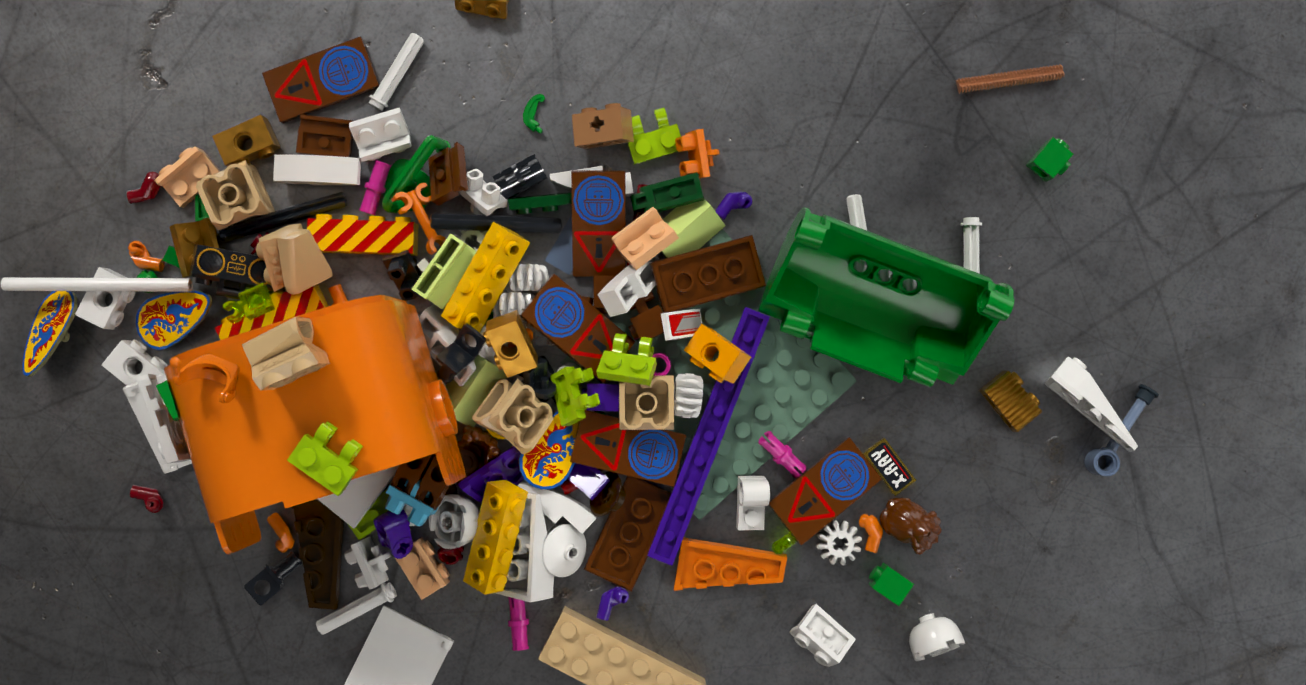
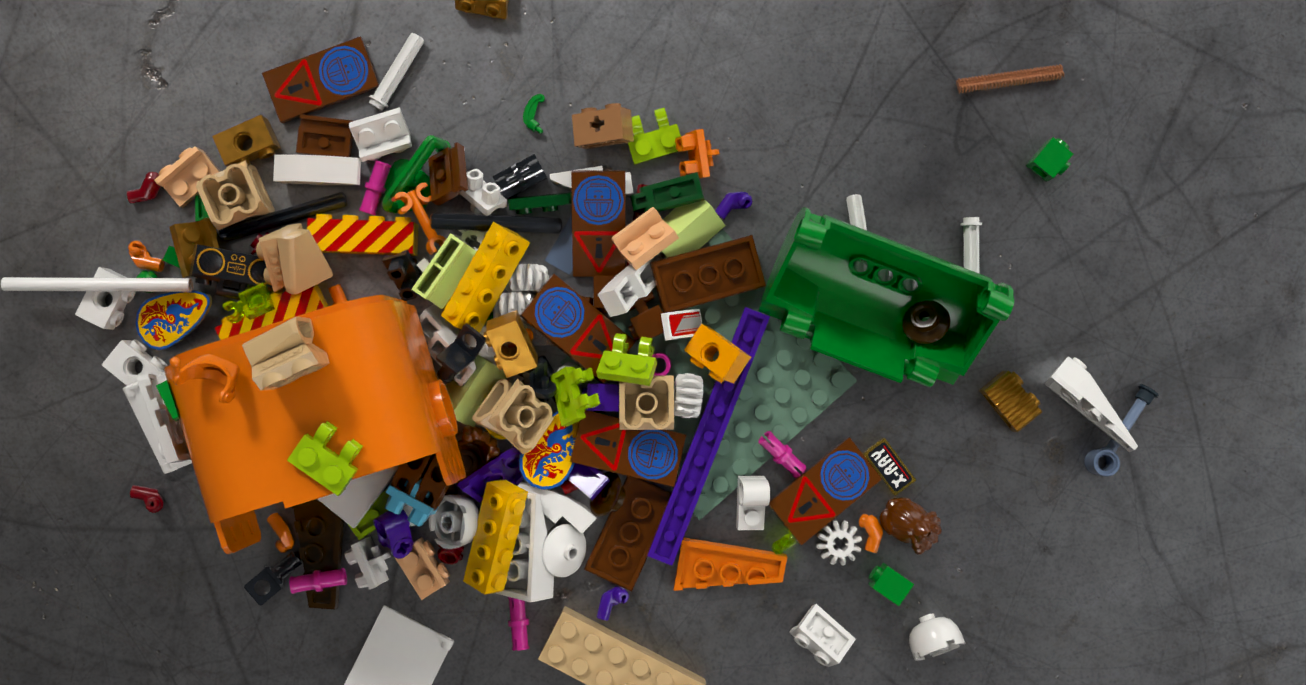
shield [22,291,77,377] -> none
white axle [316,582,397,635] -> none
none -> dark pink pin [289,568,347,594]
none -> dark brown piece [902,300,951,344]

